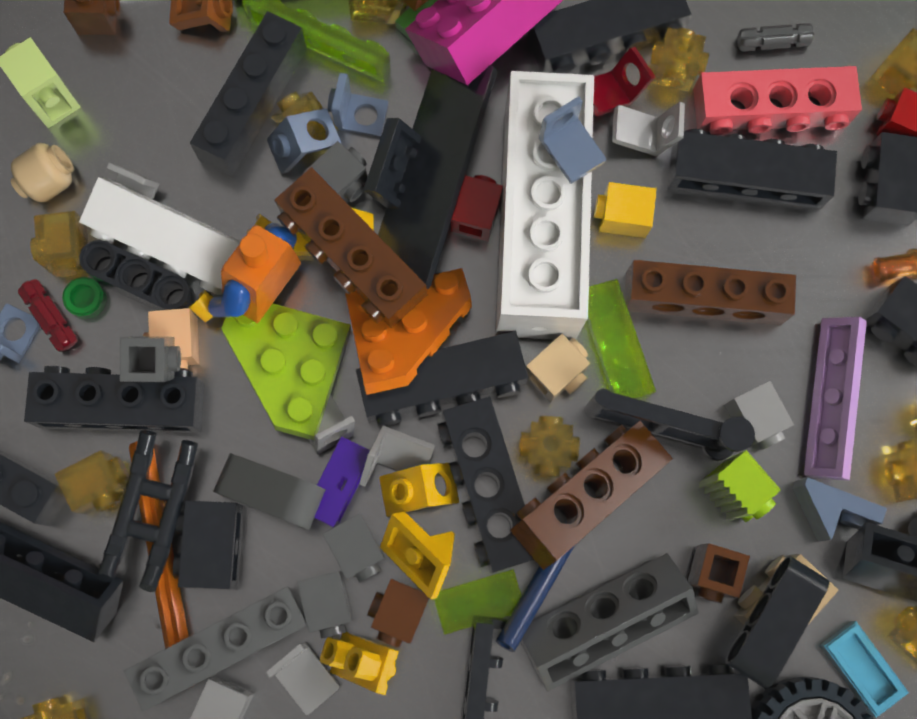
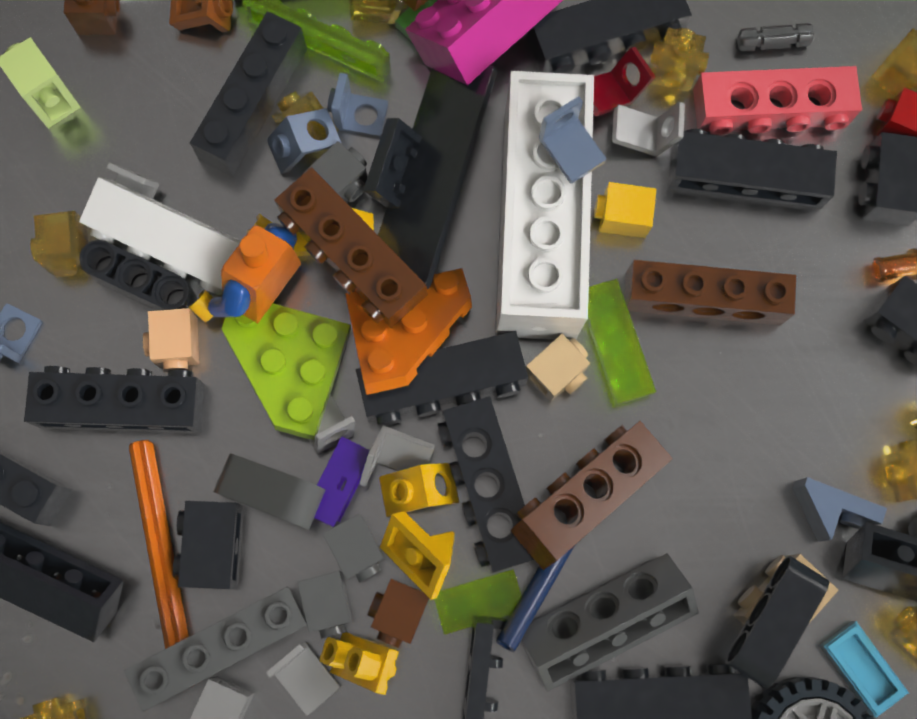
tan head [10,143,74,202] -> none
dark red axle [18,279,78,352] -> none
clear yellow brick [54,450,129,514] -> none
green tile [62,277,107,319] -> none
black piece [96,430,198,592] -> none
dark grey brick [120,336,181,382] -> none
red brick [451,175,503,242] -> none
clear yellow brick [519,416,580,477] -> none
black piece [584,389,755,461] -> none
reddish brown brick [688,543,750,604] -> none
lime brick [699,450,781,523] -> none
light grey brick [724,381,794,449] -> none
lavender plate [804,317,867,480] -> none

